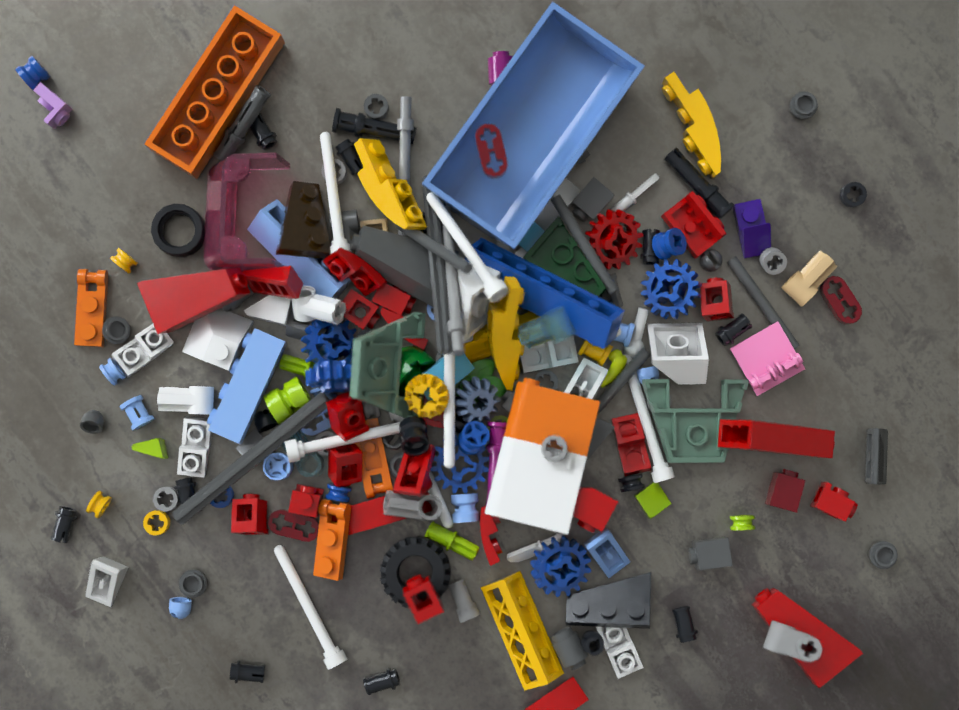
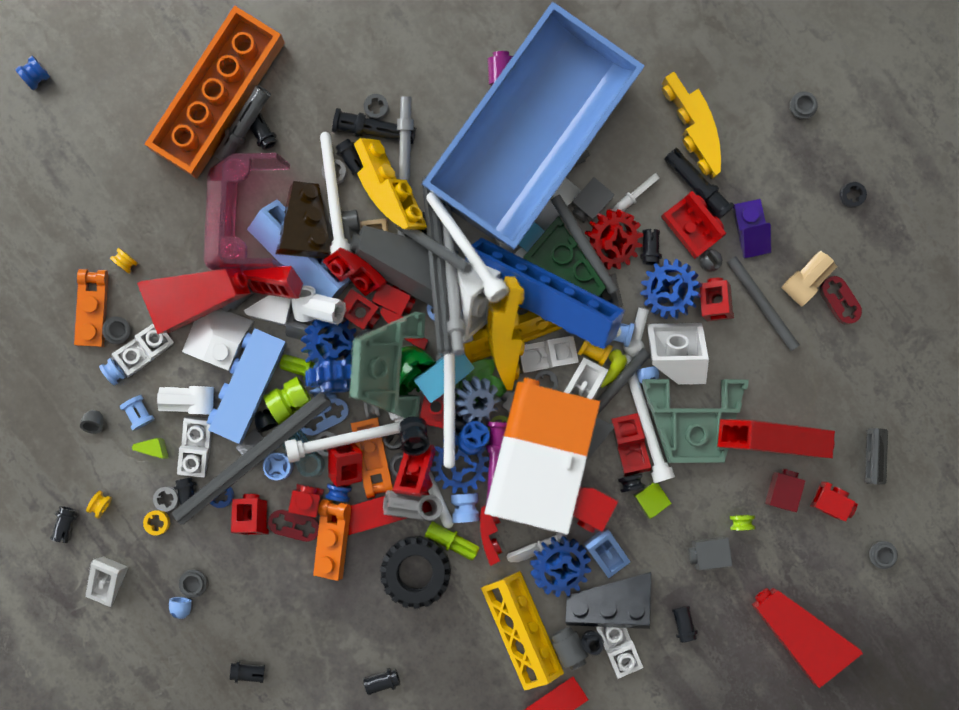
lavender bracket [33,82,72,129] -> none
black tyre [151,203,206,257] -> none
white piece [274,545,348,670] -> none
red brick [326,391,369,442] -> none
red brick [403,575,444,624] -> none
yellow gear [404,374,449,419] -> none
light grey pin [448,579,481,623] -> none
dark red beam [476,124,508,179] -> none
clear light blue piece [518,306,576,348] -> none
light grey bush [541,435,567,462] -> none
blue wheel [652,228,687,260] -> none
black pin [715,313,752,346] -> none
bright pink hinge [730,321,805,396] -> none
light grey bush [759,247,787,275] -> none
light grey piece [763,620,822,662] -> none

